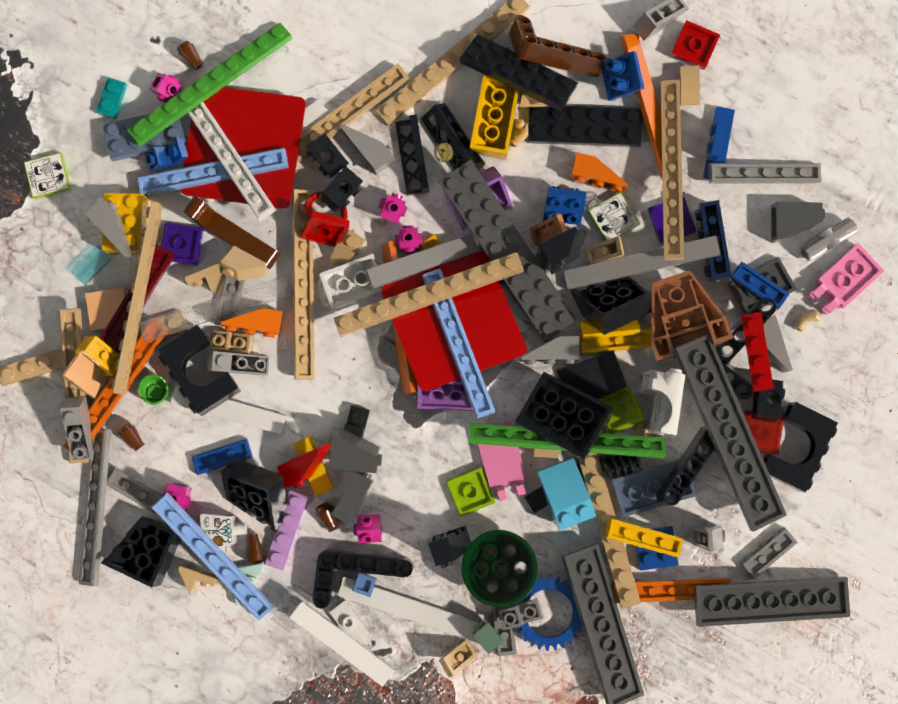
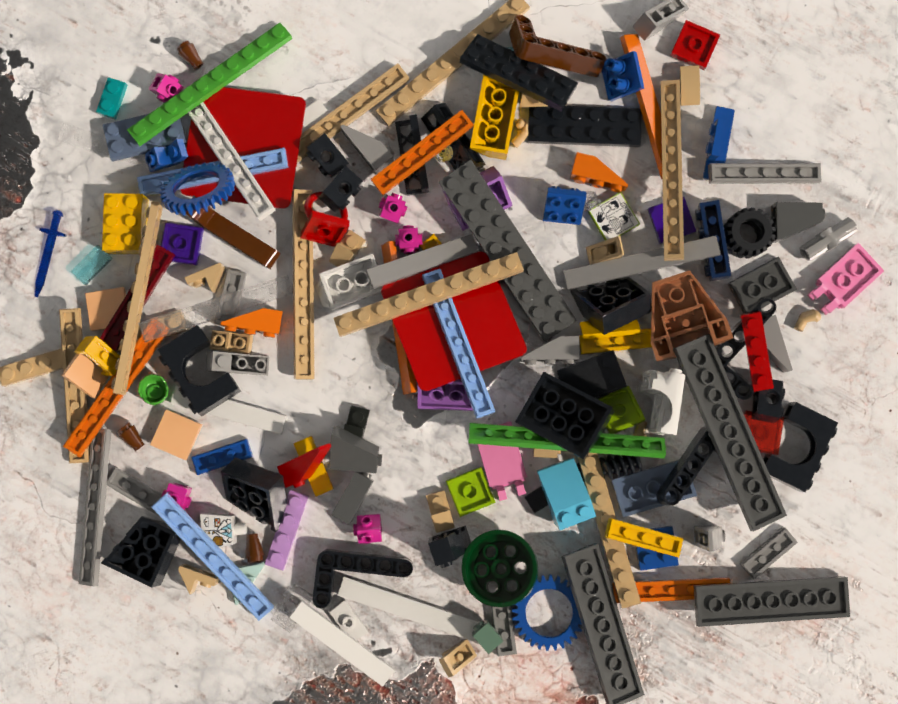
tile [24,152,72,199] -> none
light grey slope [59,396,93,461] -> none
light grey slope [84,198,132,259] -> none
tan slope [221,246,267,281] -> none
reddish brown cone [315,502,339,532] -> none
medium blue tile [352,572,377,597] -> none
light grey slope [498,598,544,630] -> none
nougat tile [529,214,567,246] -> none
black wedge [535,226,587,275] -> none
blue tile [730,262,789,310] -> none
none -> clear blue sword [35,210,67,297]
none -> light nougat tile [150,409,203,460]
none -> blue piece [159,162,235,216]
none -> orange plate [371,110,474,195]
none -> tan slope [426,490,455,533]
none -> black tyre [724,207,776,259]

